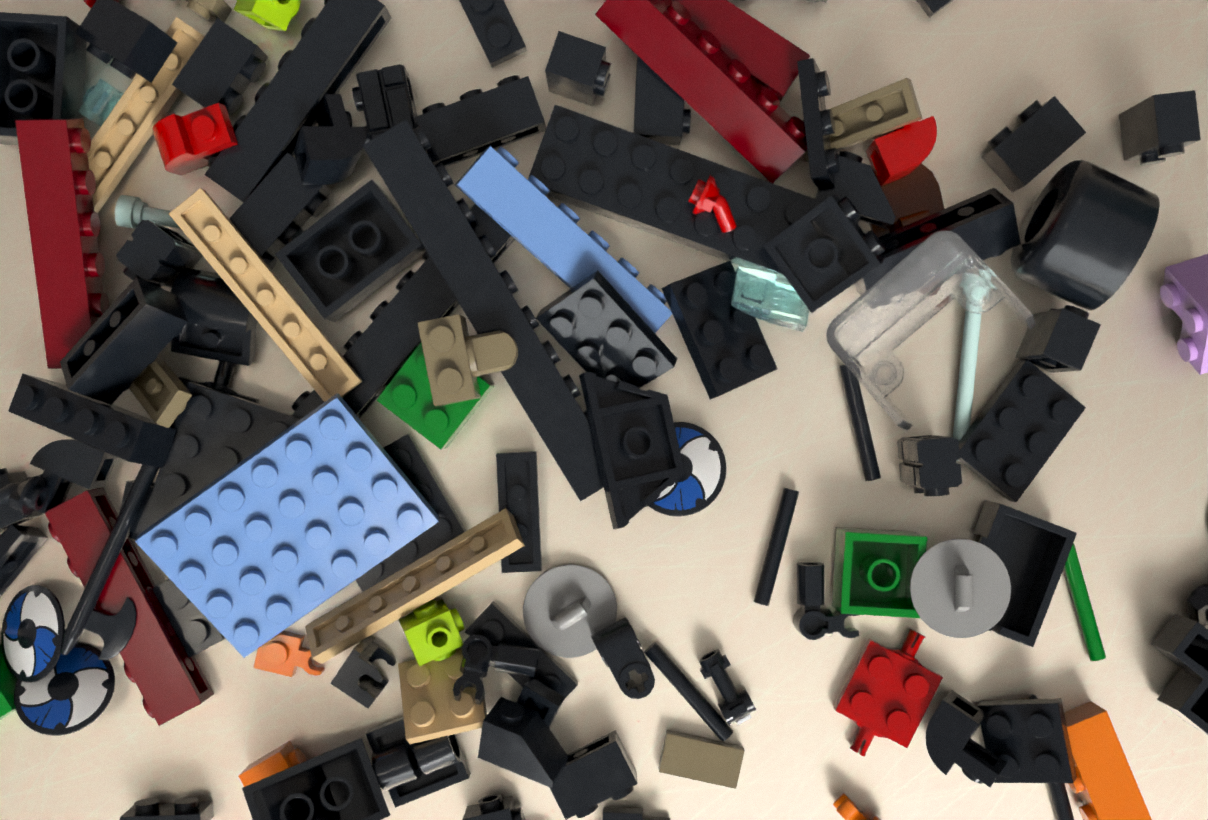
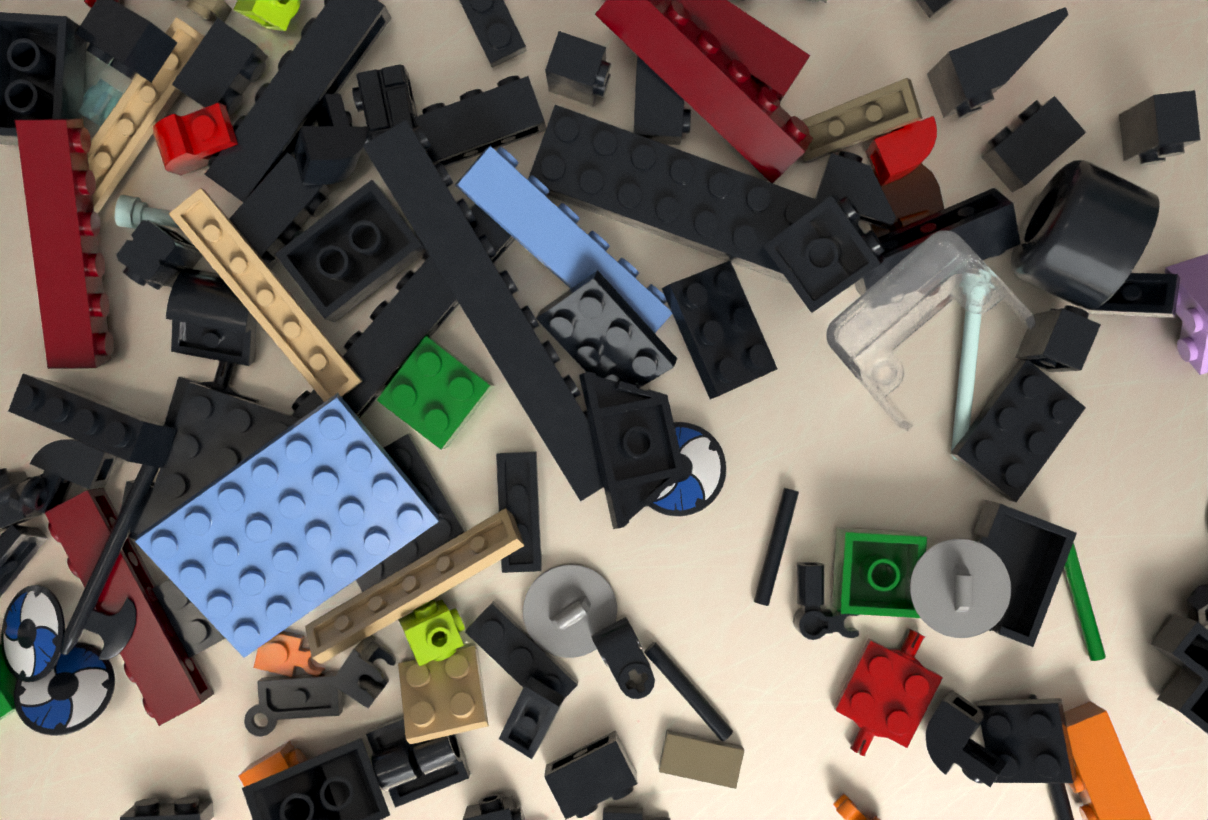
black brick [60,277,188,405] -> none
dark tan plate [129,354,192,428] -> none
dark tan brick [418,314,518,406] -> none
black bar [453,635,540,705] -> none
black slope [478,697,568,788] -> none
red plate [688,175,737,233] -> none
black bar [698,649,757,726] -> none
clear light blue slope [731,266,809,332] -> none
black plate [797,58,840,191] -> none
black bar [839,363,881,481] -> none
black brick [897,435,962,496] -> none
none -> black hinge [244,673,343,737]
none -> black slope [927,7,1069,119]
none -> black plate [1088,273,1180,318]

